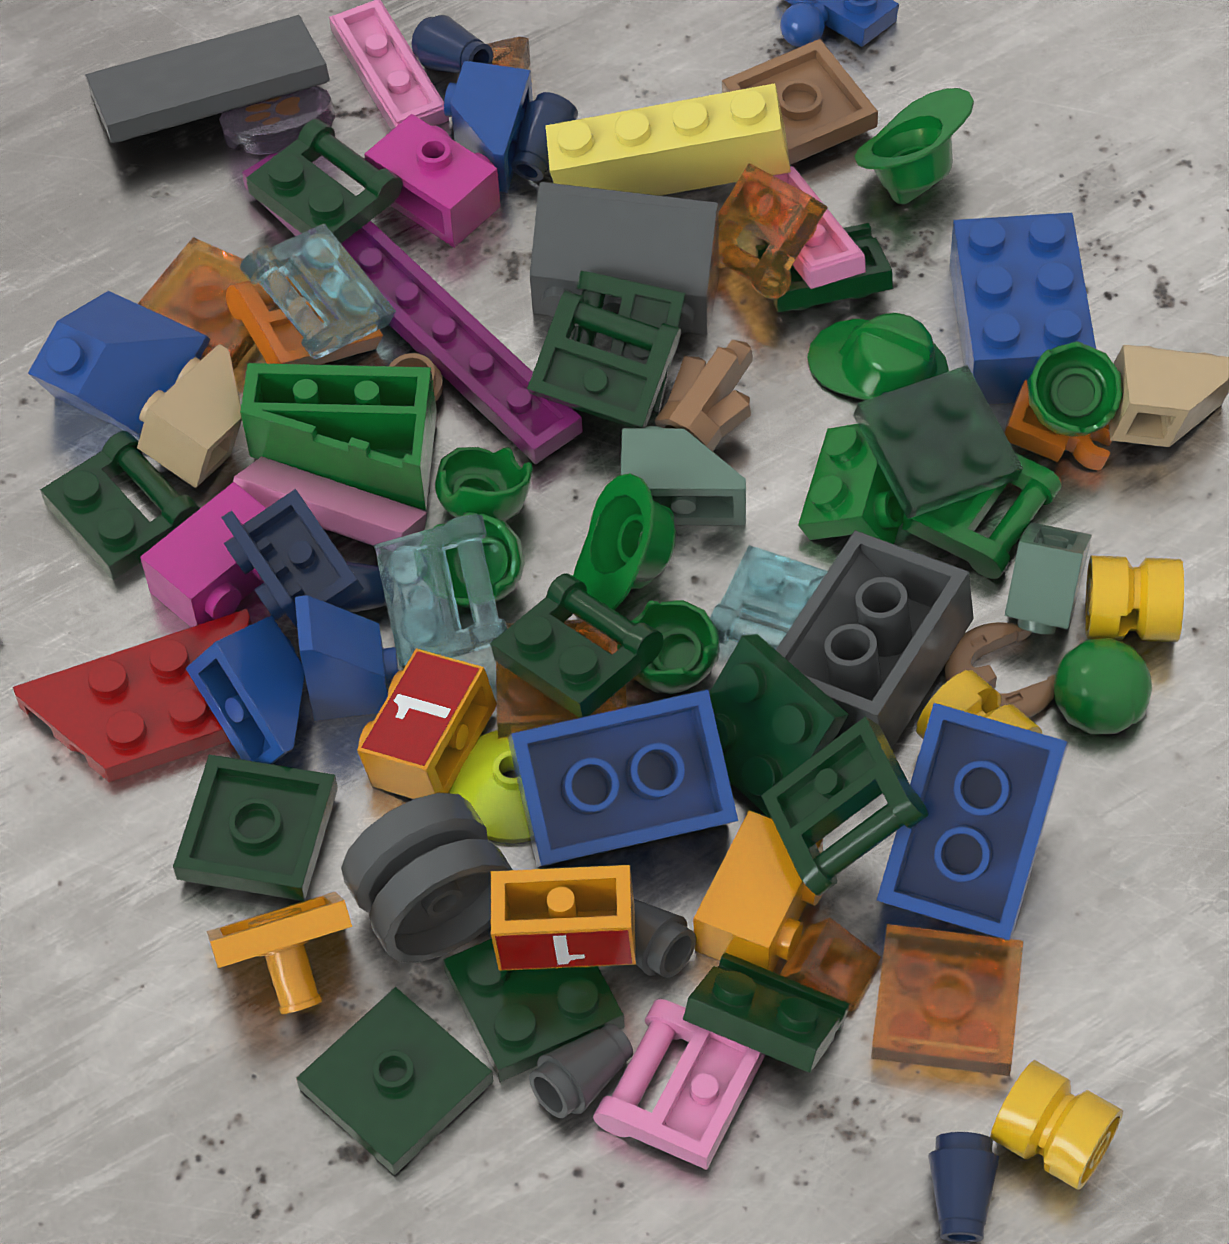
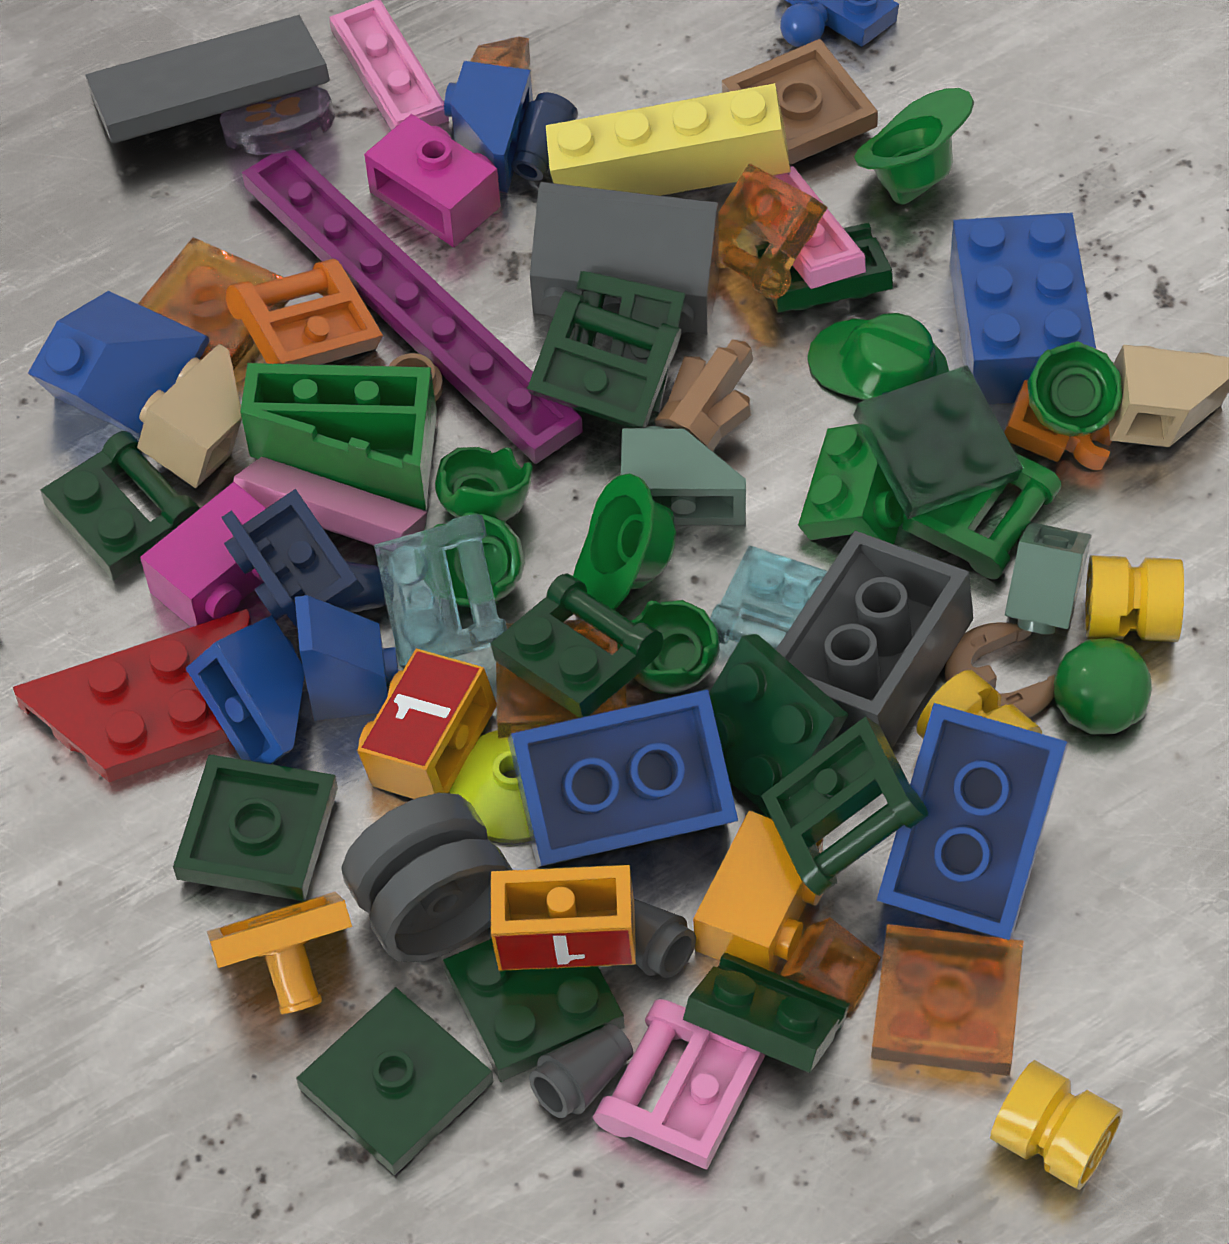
clear light blue plate [240,224,396,359] -> none
dark green plate [246,118,403,253] -> none
dark blue cone [411,15,493,73] -> none
dark blue cone [928,1132,999,1243] -> none

